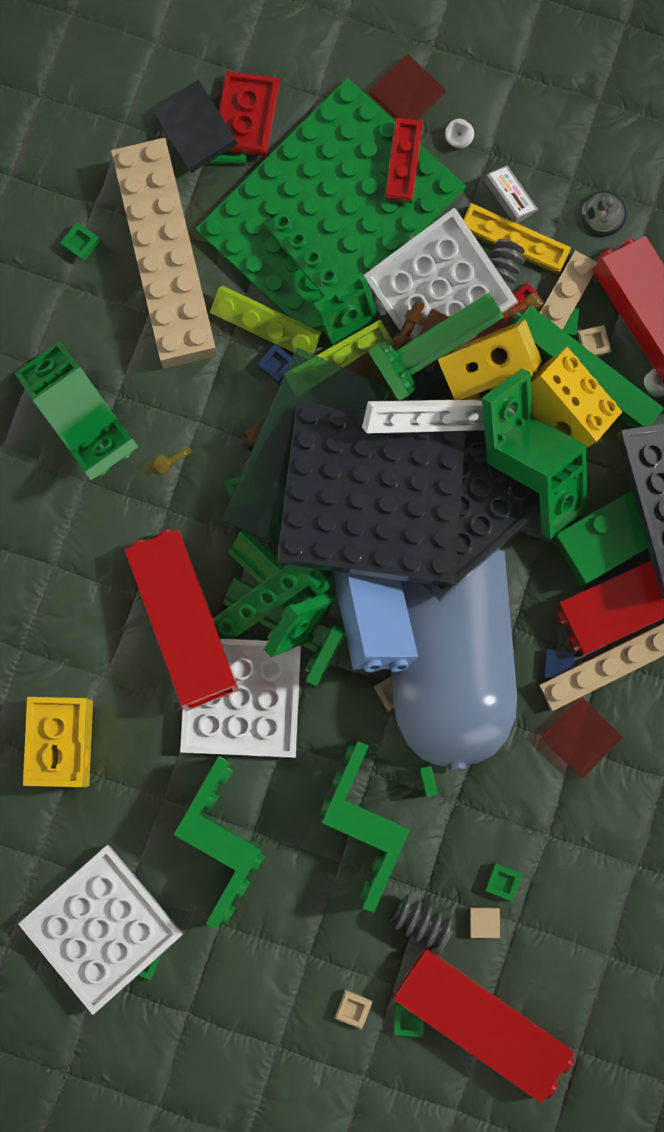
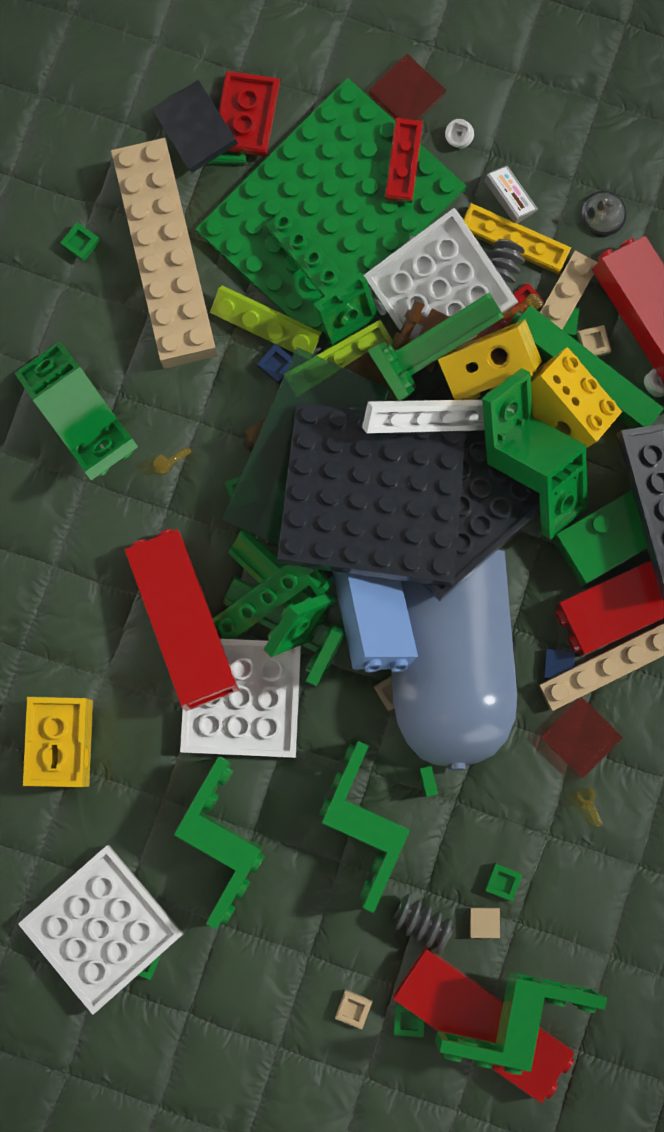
none -> green bracket [435,971,607,1075]
none -> clear yellow hand [577,787,603,827]

